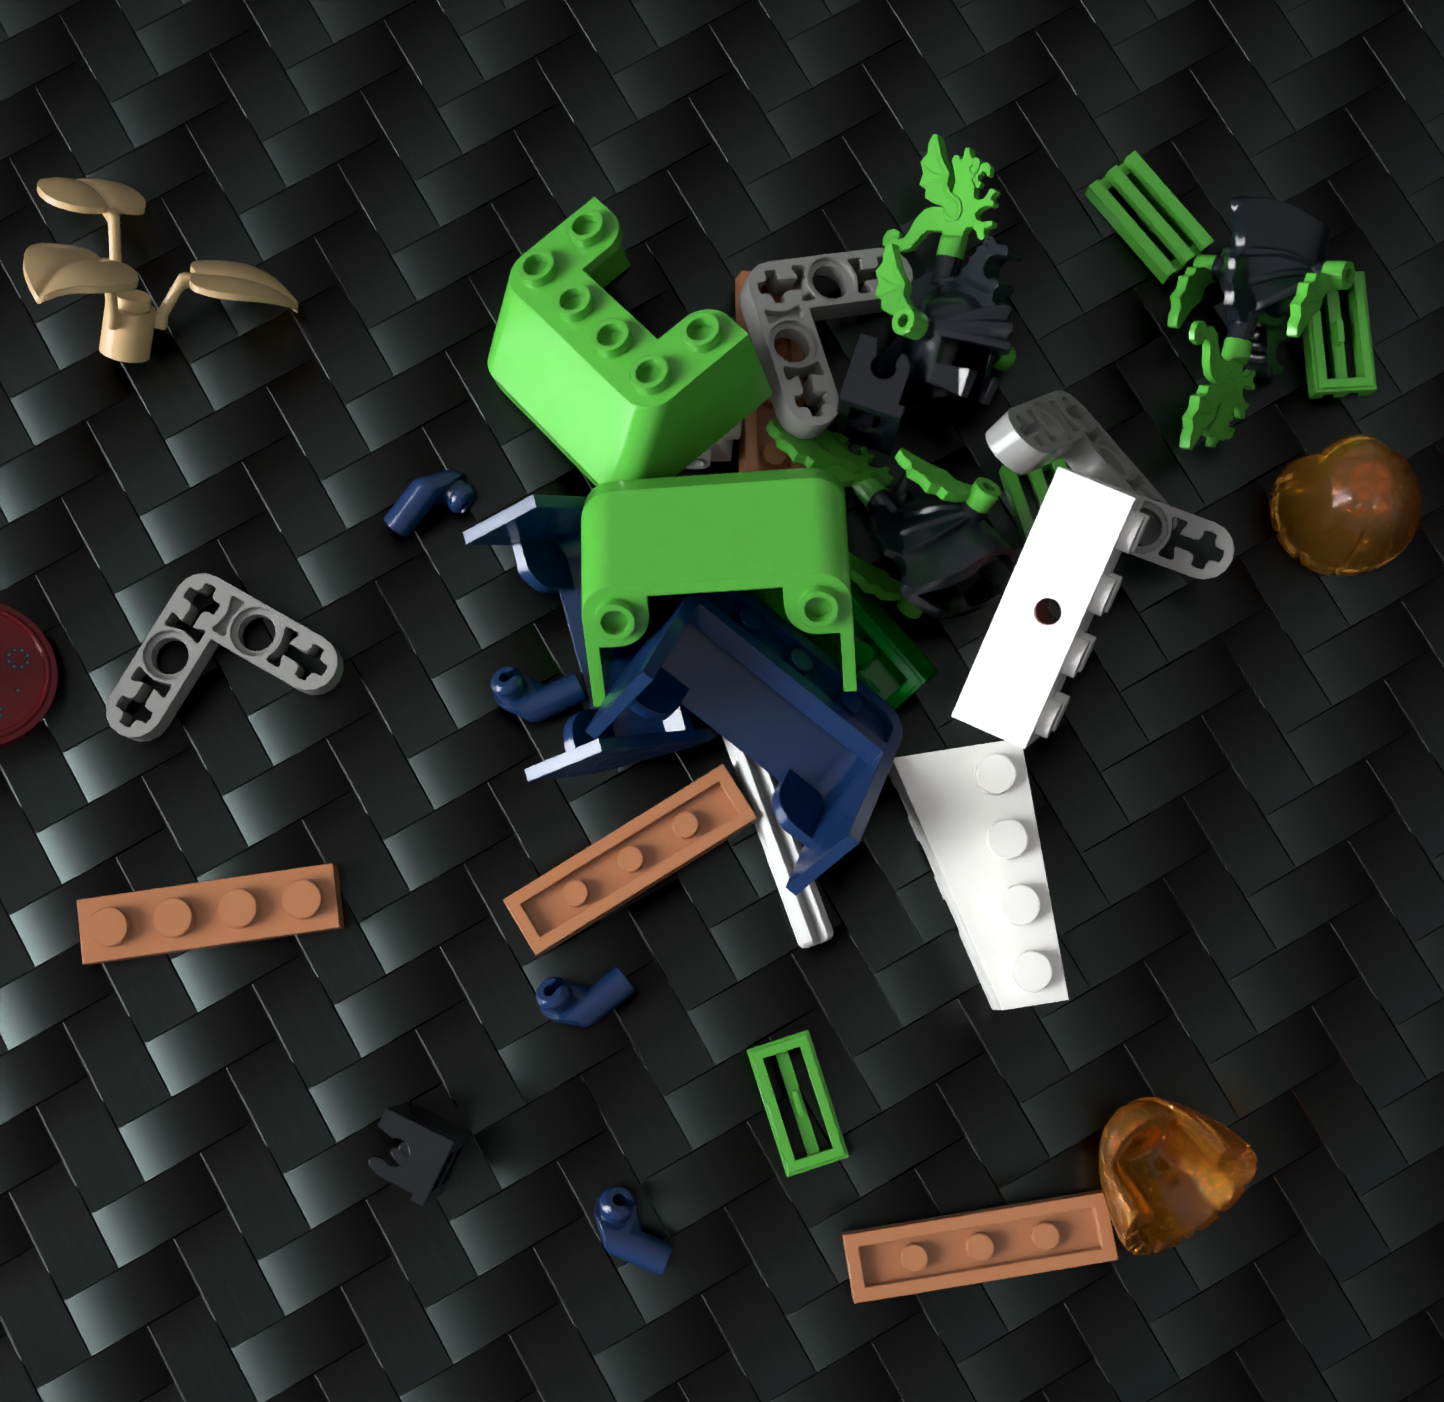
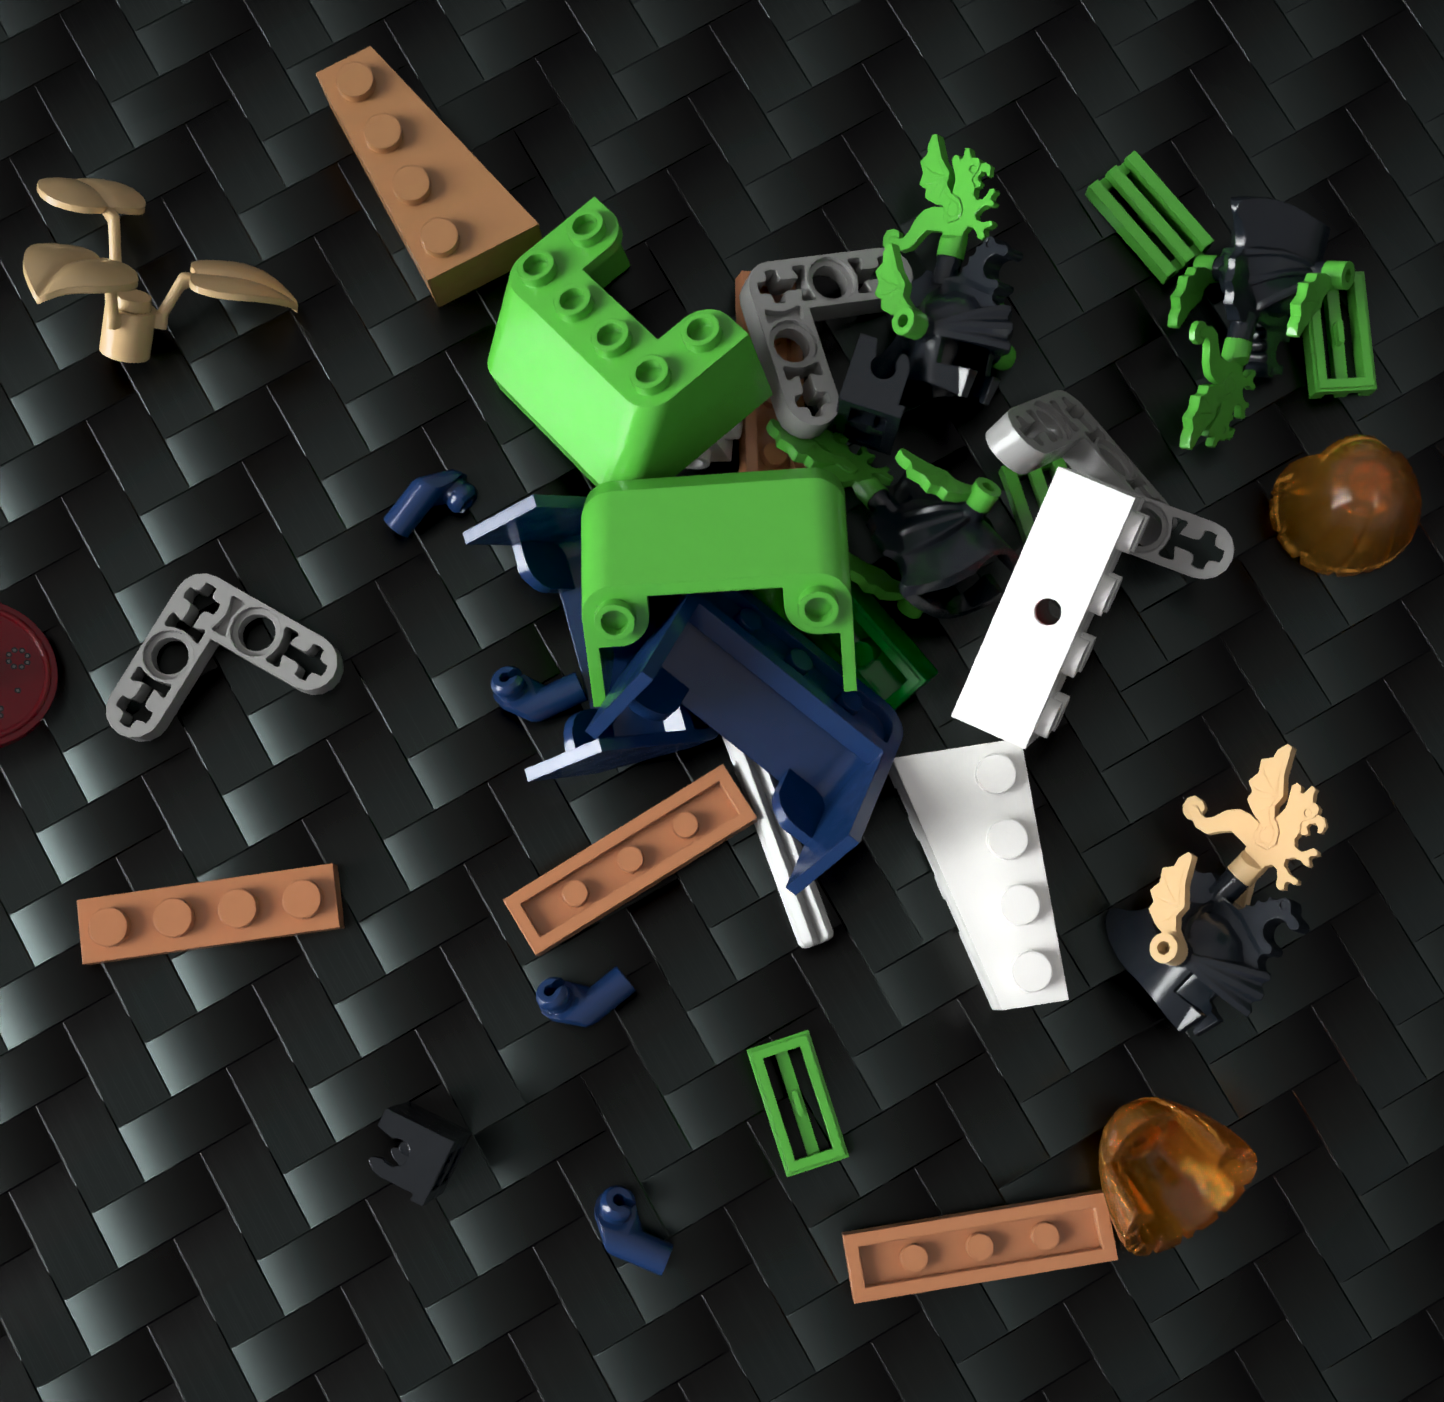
none -> medium nougat wedge [315,46,542,308]
none -> helmet [1105,744,1328,1036]

